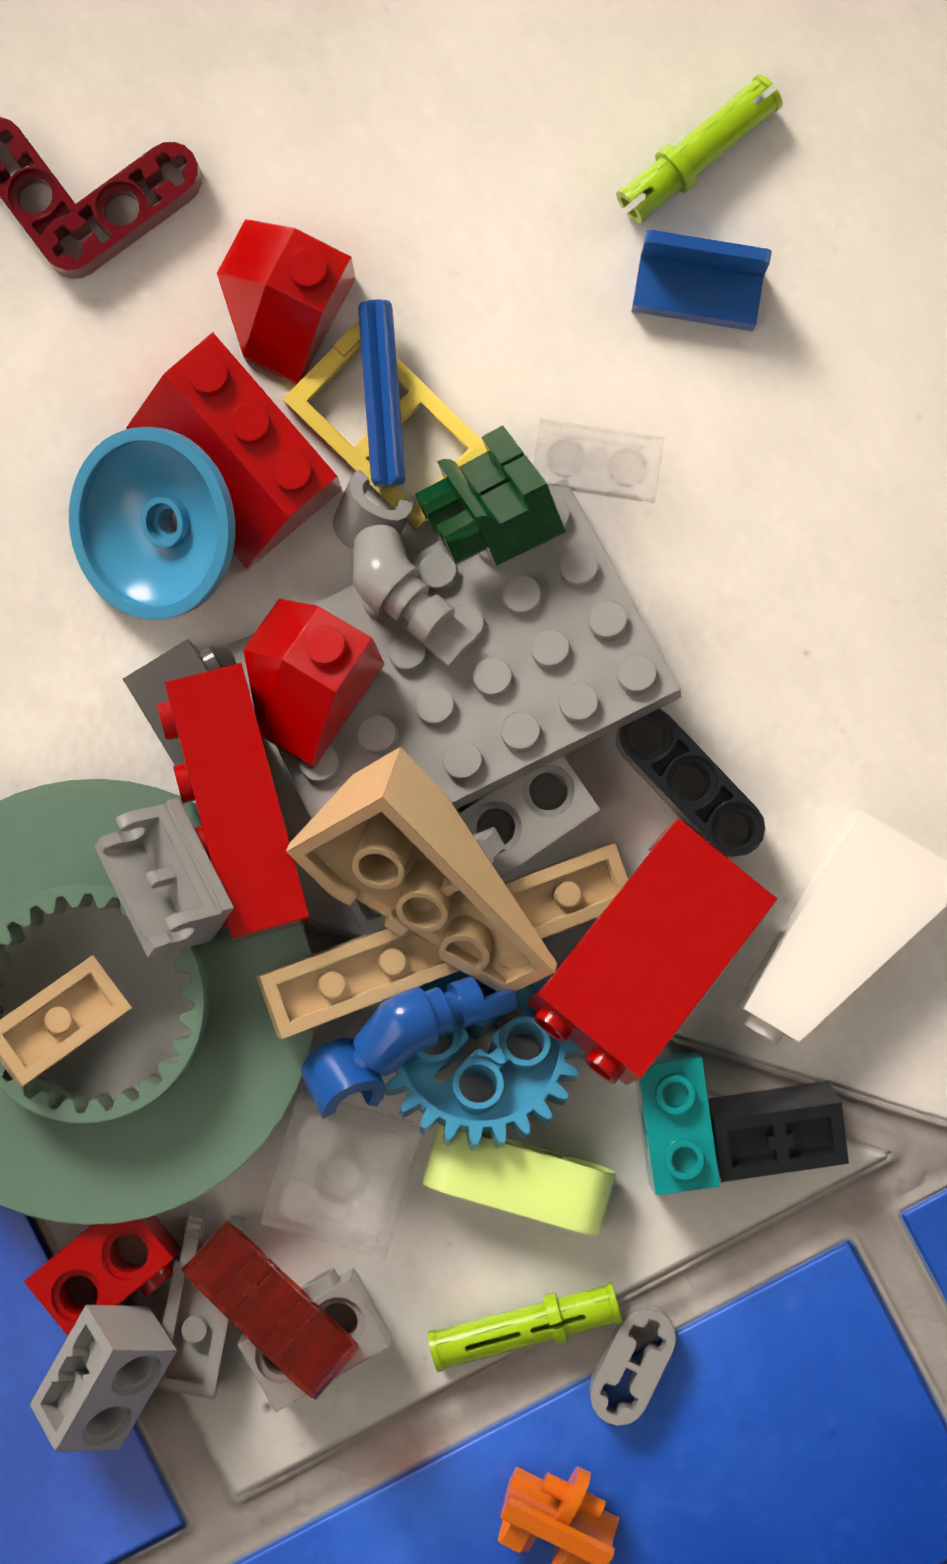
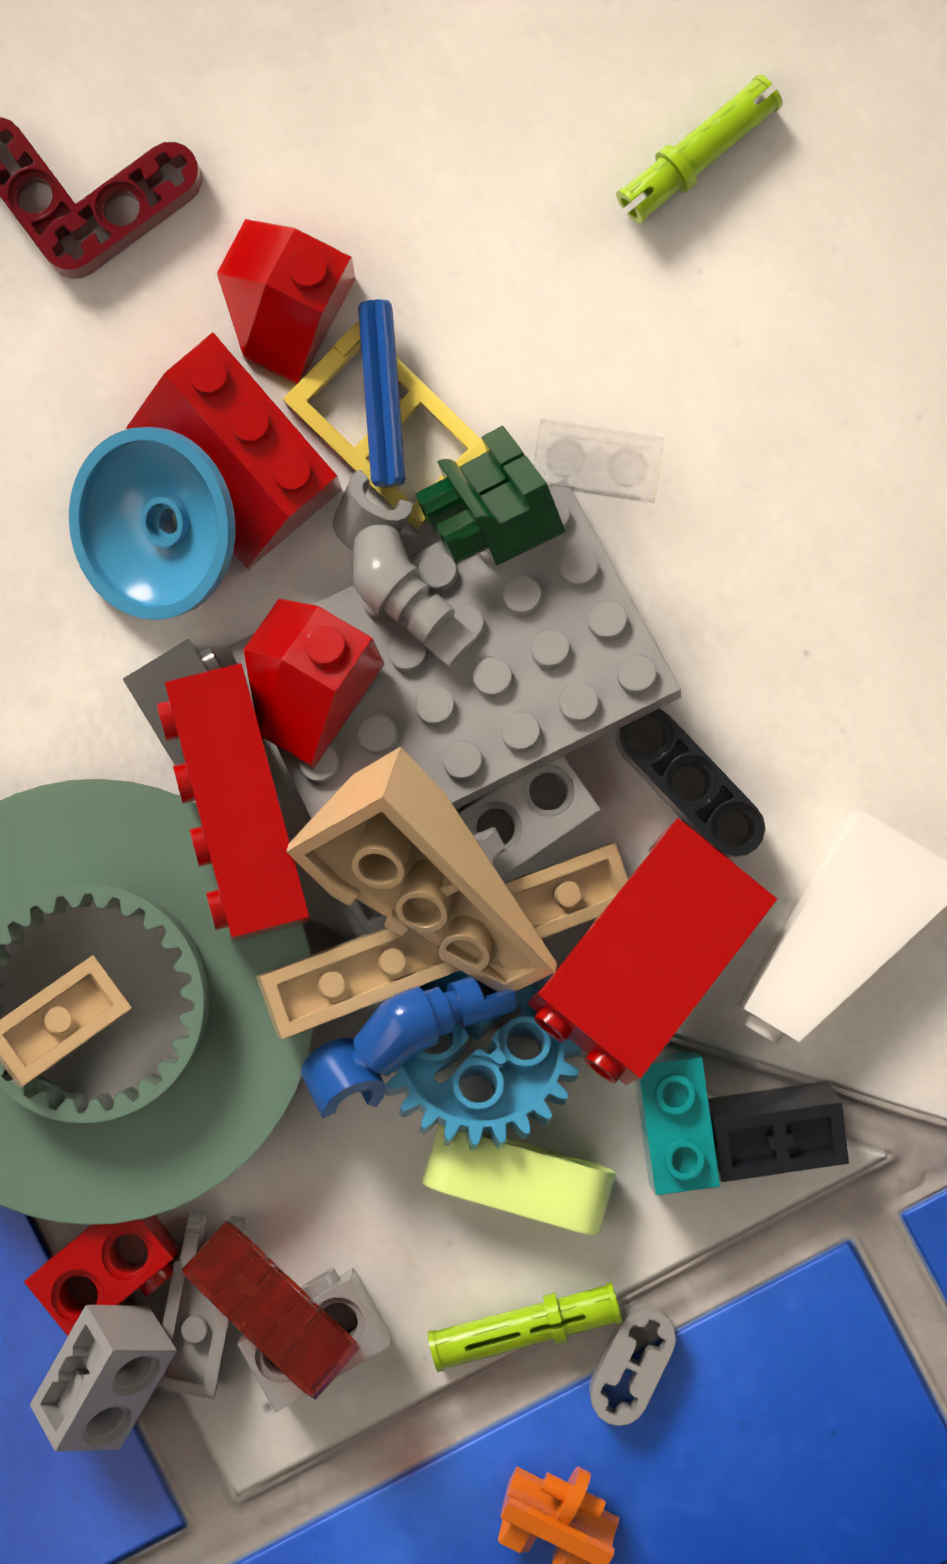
light grey hinge [94,798,234,958] -> none
clear brick [261,1090,422,1260] -> none
blue panel [631,230,772,331] -> none

